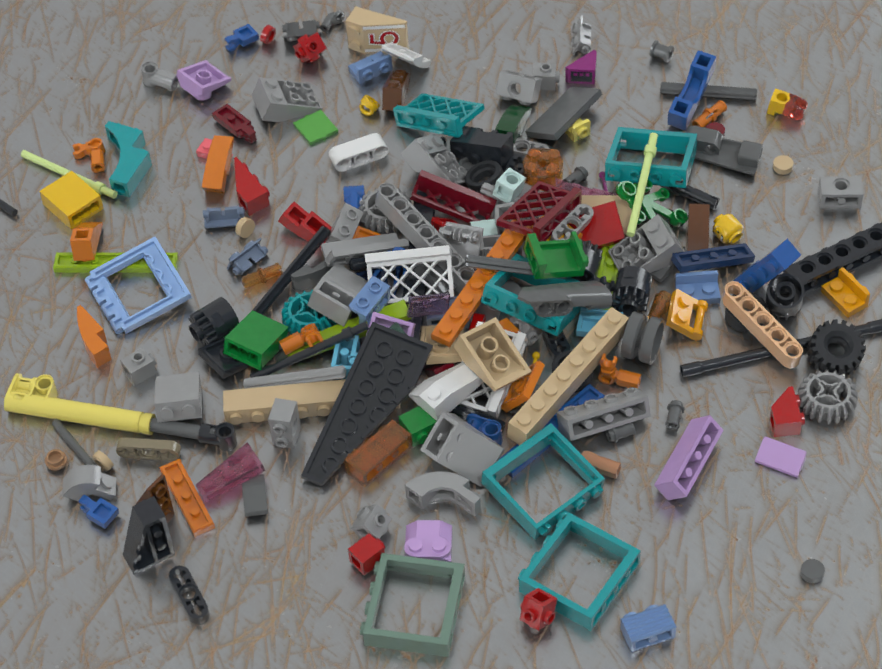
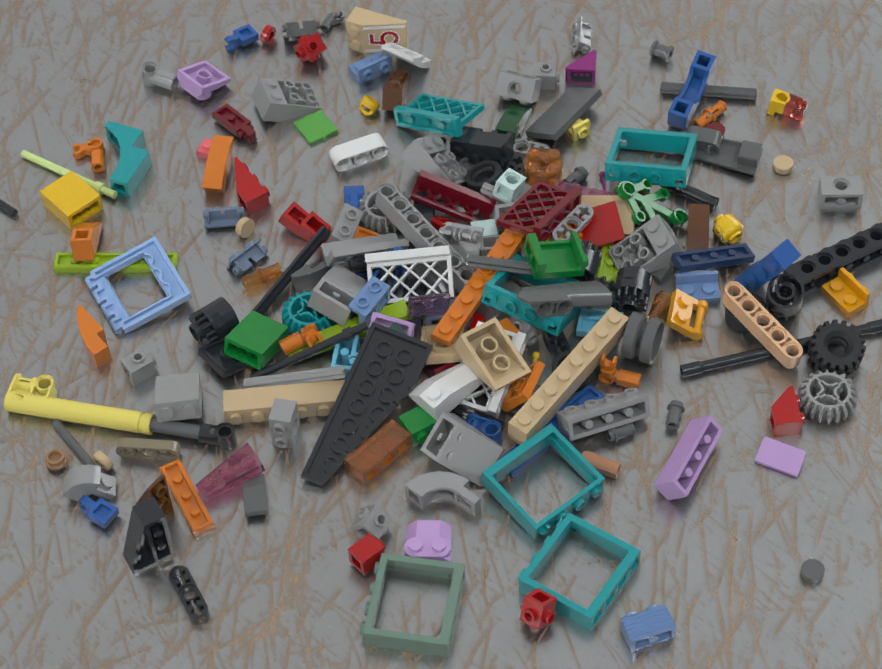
yellowish green bar [626,133,658,237] -> none

